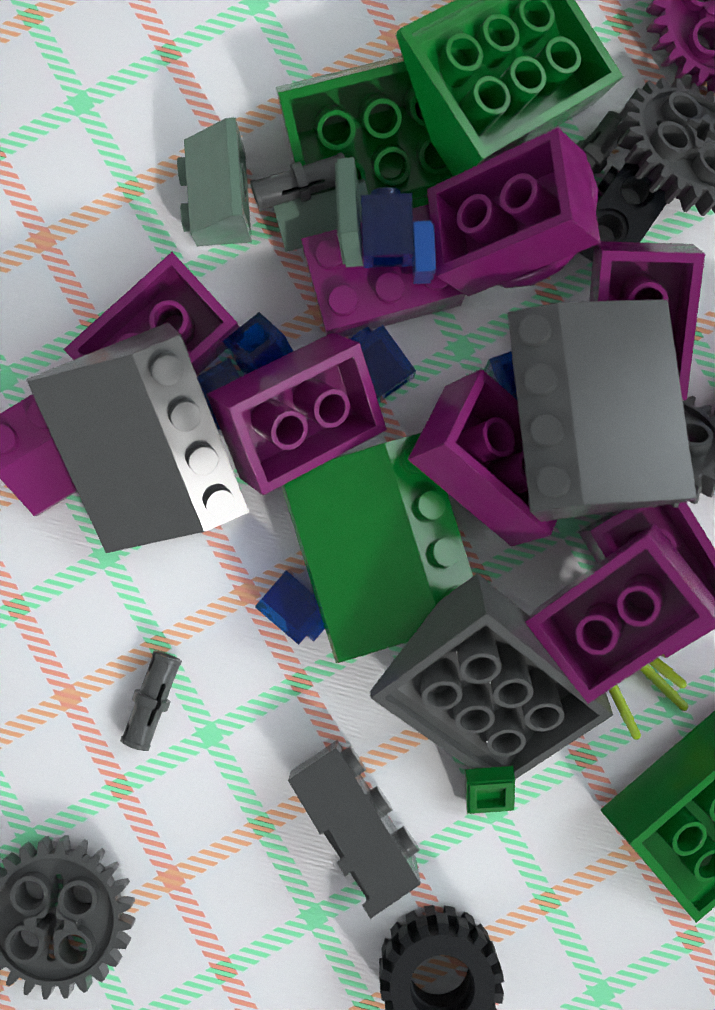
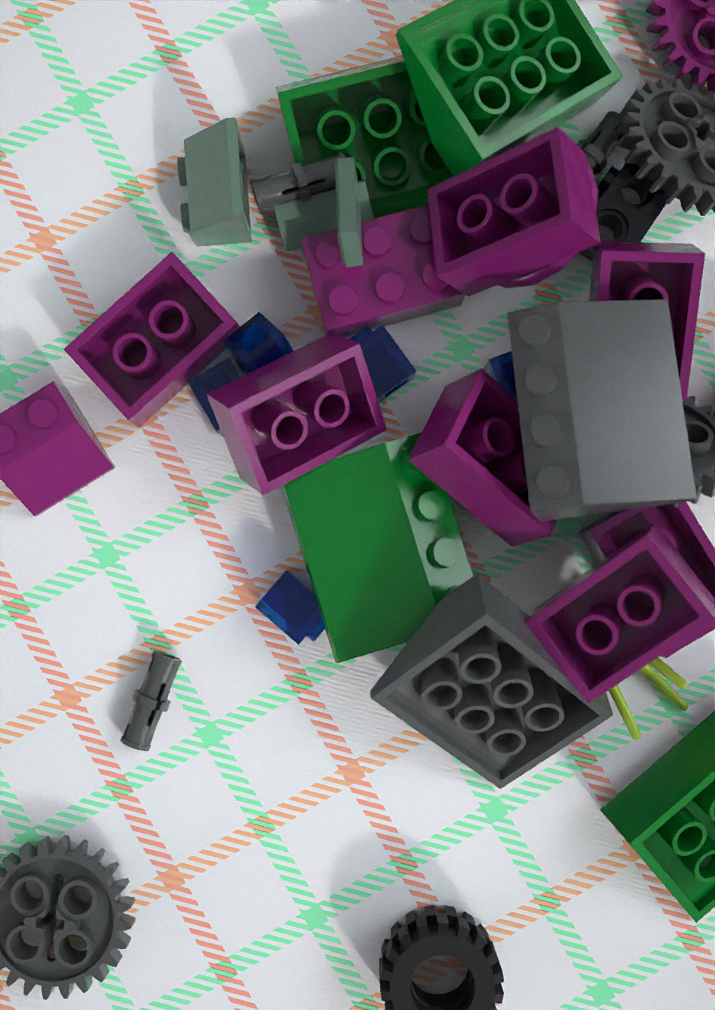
dark grey slope [26,322,249,553] -> none
dark grey wedge [288,740,421,919] -> none
clear blue brick [361,187,414,268] -> none
blue tile [411,221,436,284] -> none
green tile [465,766,515,814] -> none

